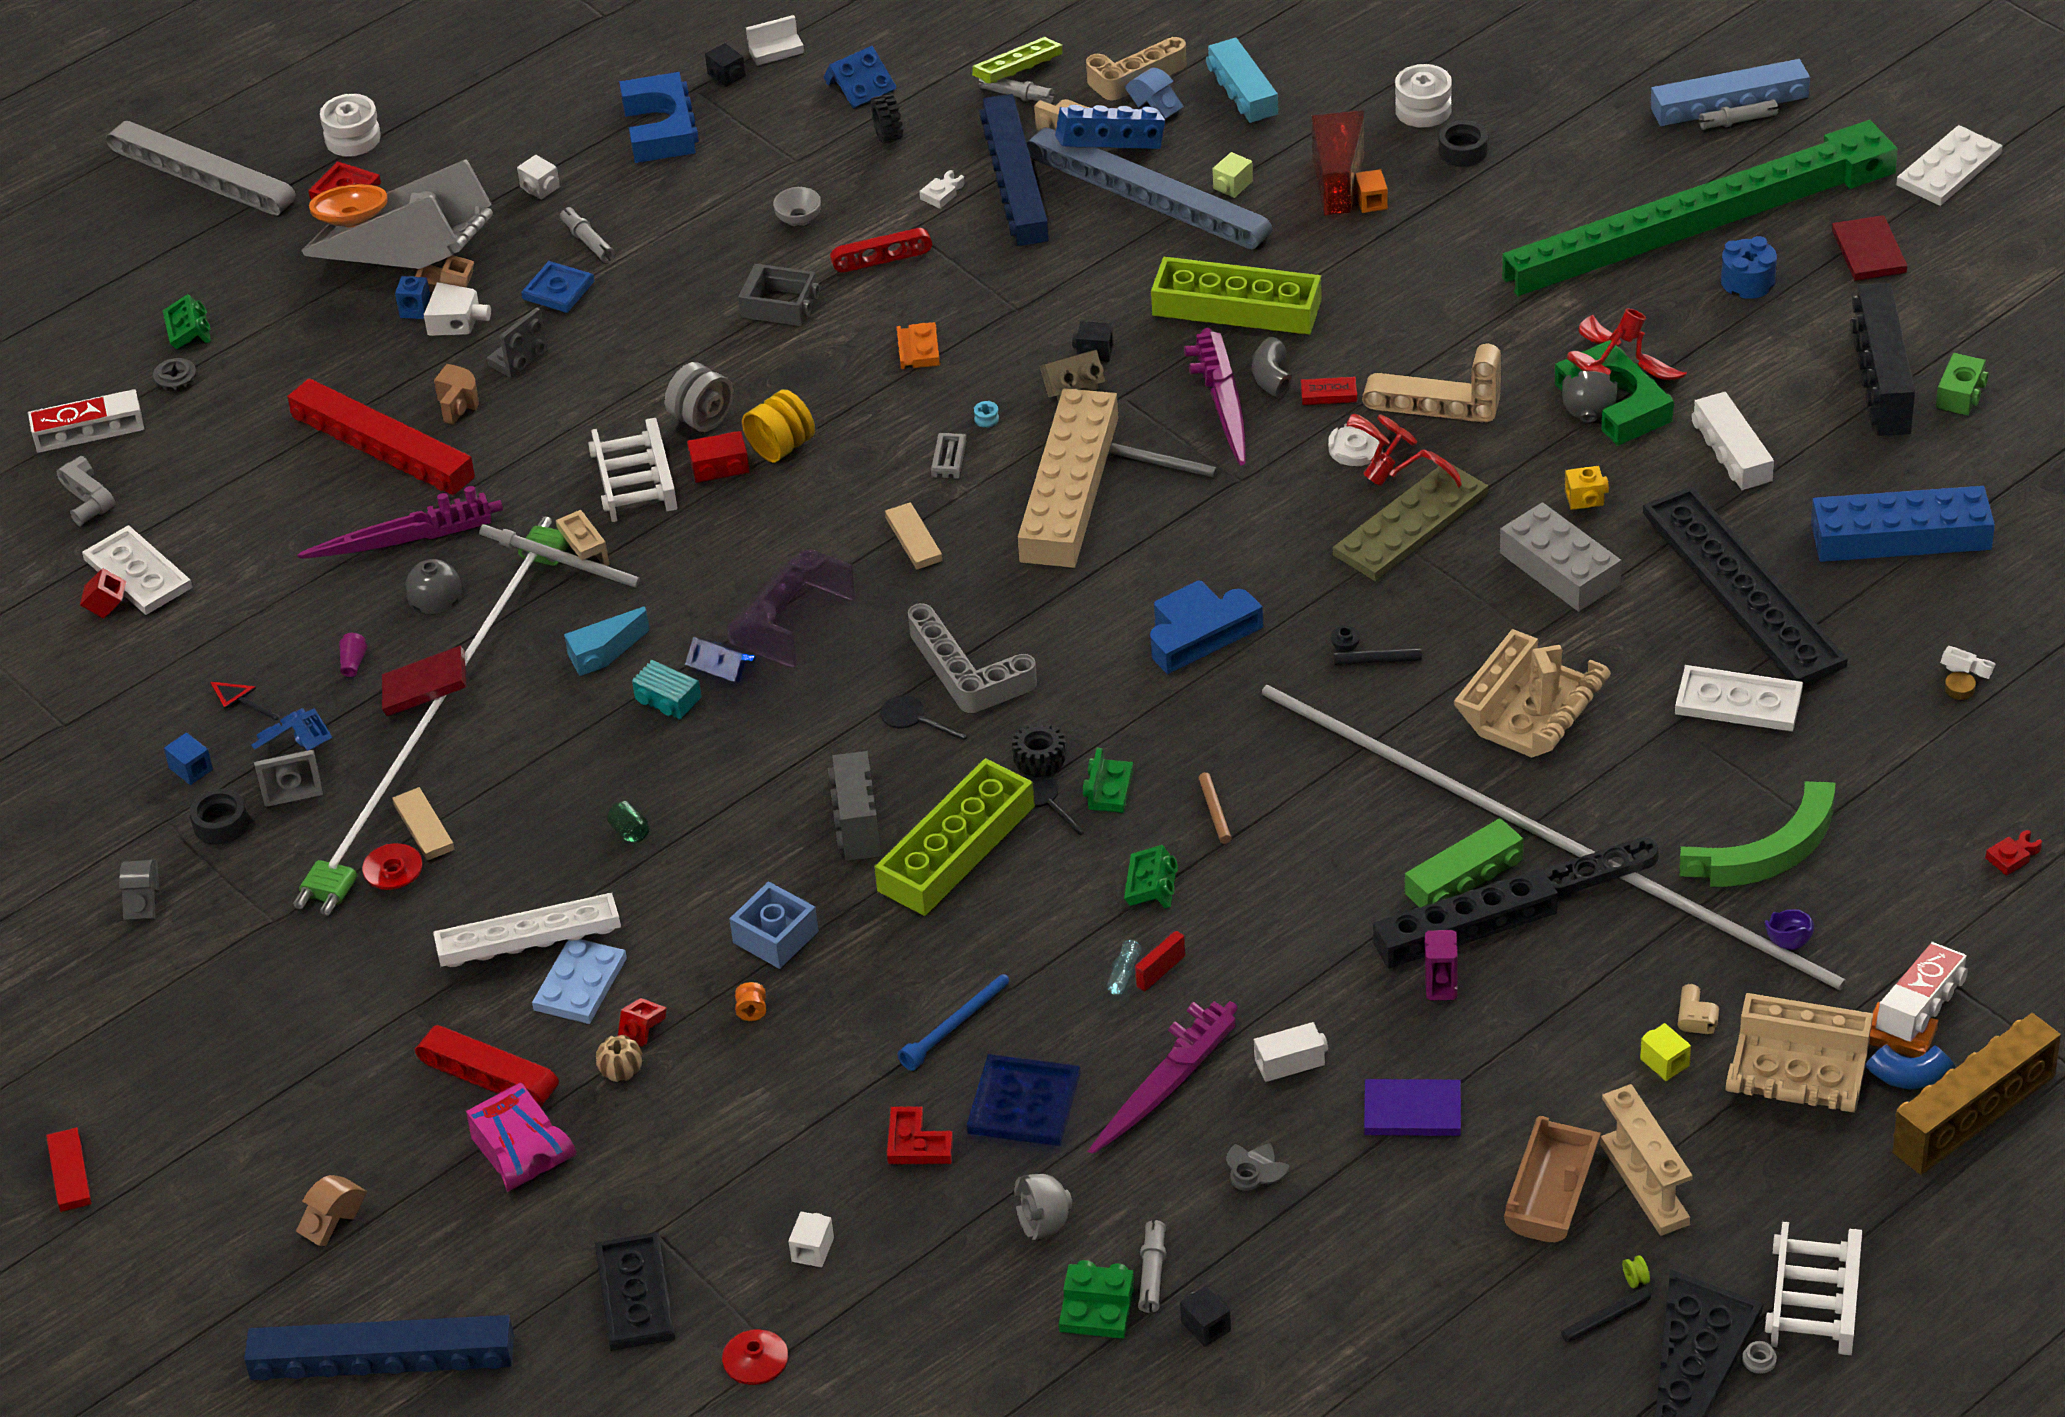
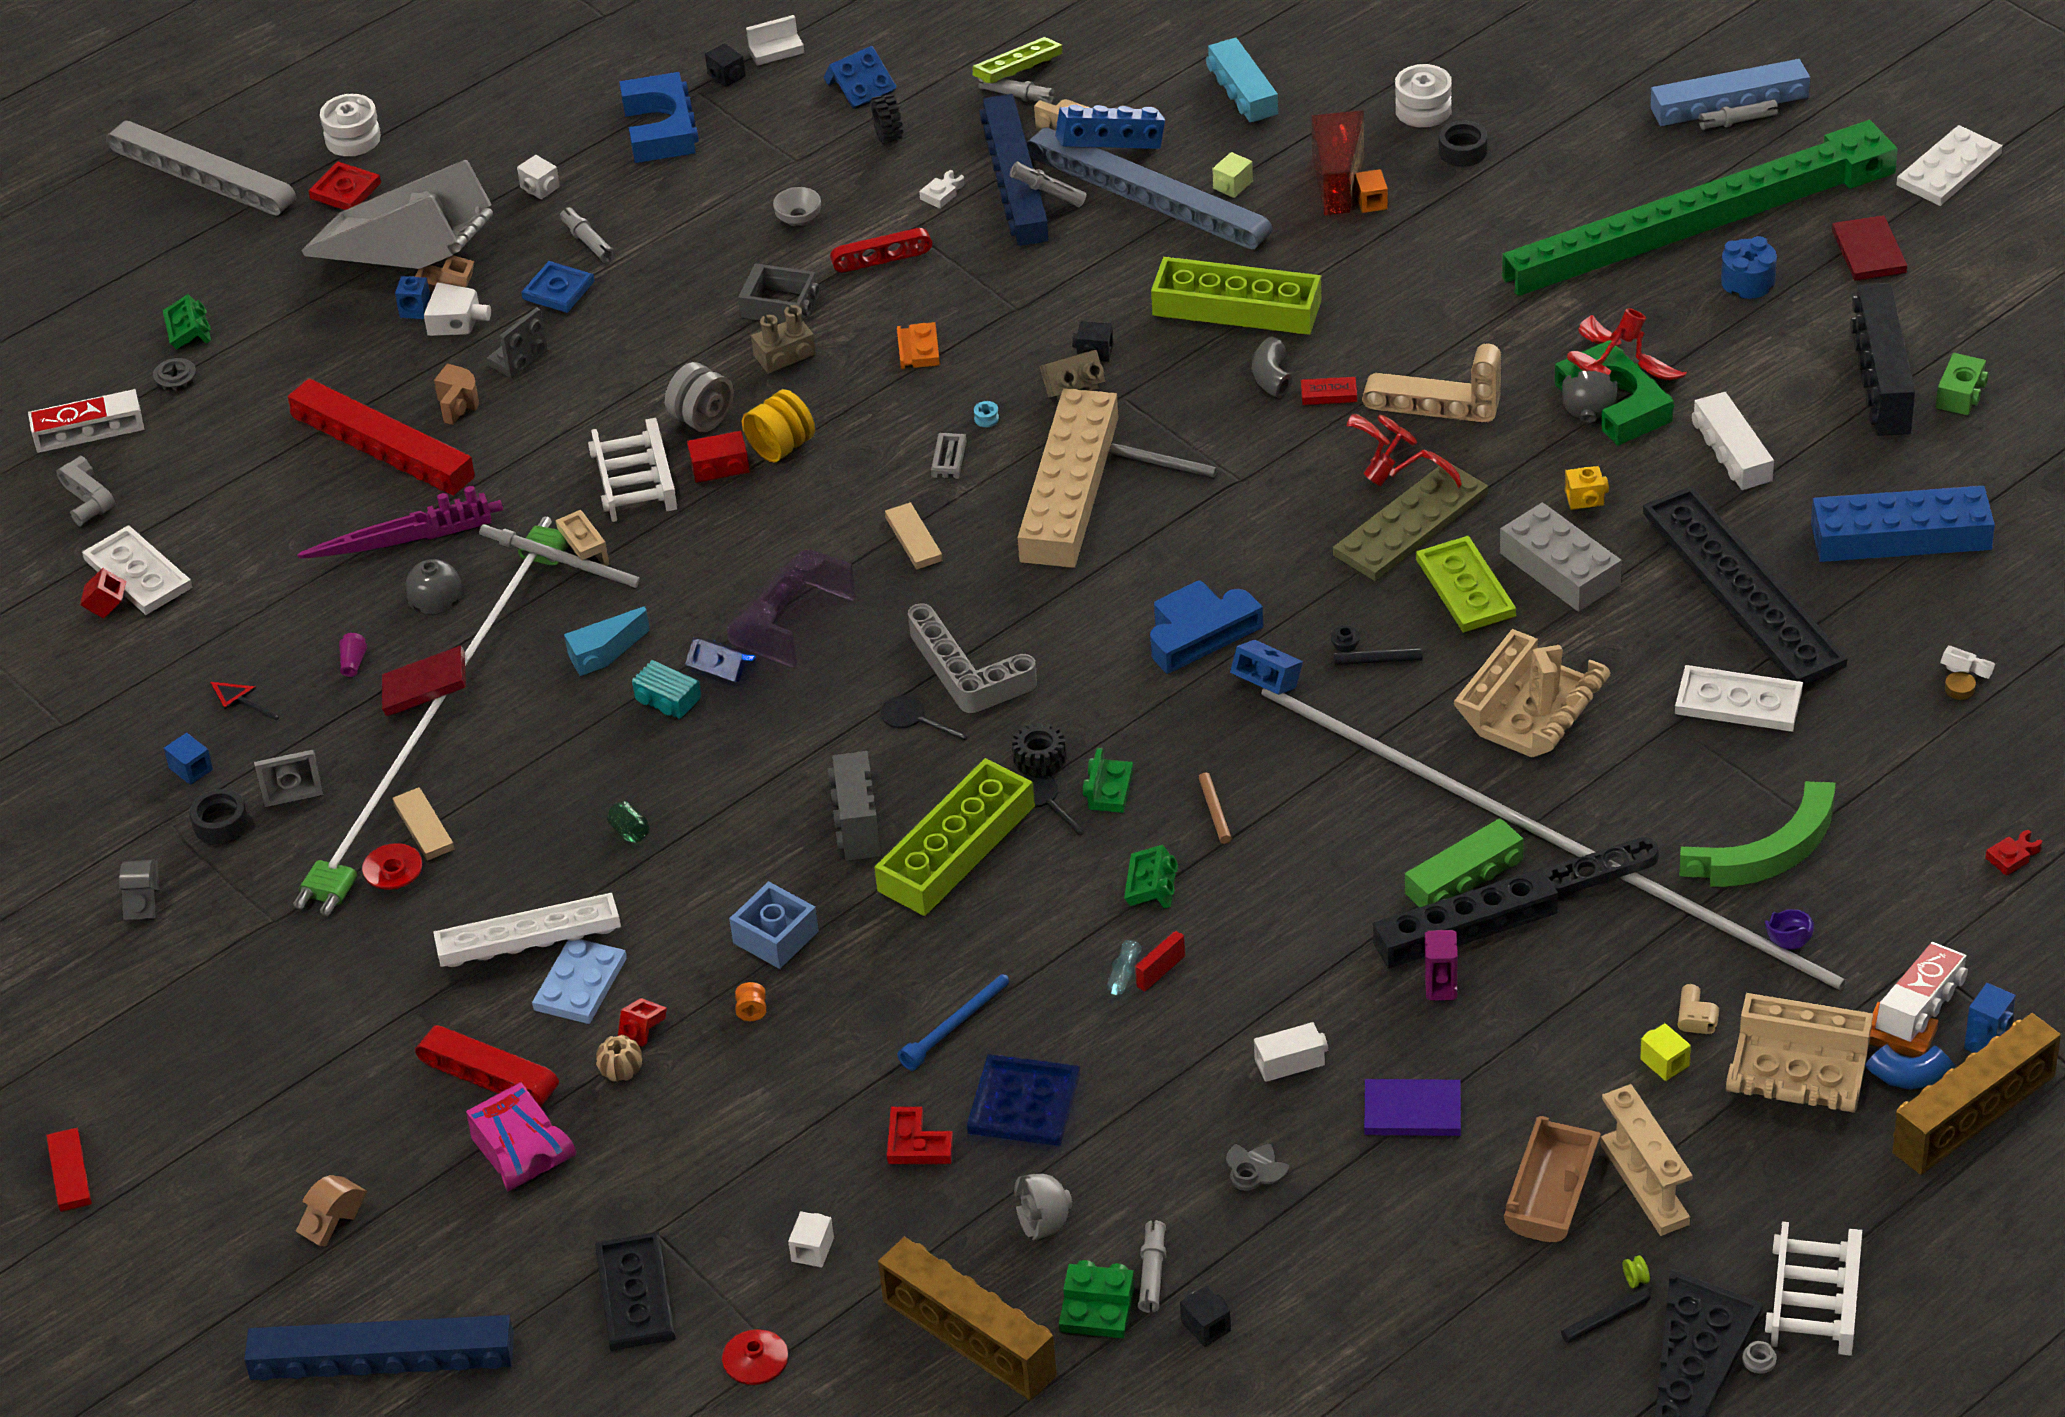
blue bracket [252,708,333,751] -> none
orange dish [309,184,388,228] -> none
tan beam [1086,37,1187,100] -> none
magenta piece [1087,1001,1238,1154] -> none
medium blue brick [1124,68,1184,119] -> none
magenta piece [1184,328,1246,466] -> none
white tile [1328,424,1383,466] -> none
none -> dark tan brick [751,305,816,373]
none -> pearl gold brick [878,1236,1057,1401]
none -> light grey pin [1010,161,1086,207]
none -> blue brick [1230,640,1303,695]
none -> lime plate [1416,536,1516,632]
none -> blue brick [1964,983,2016,1053]

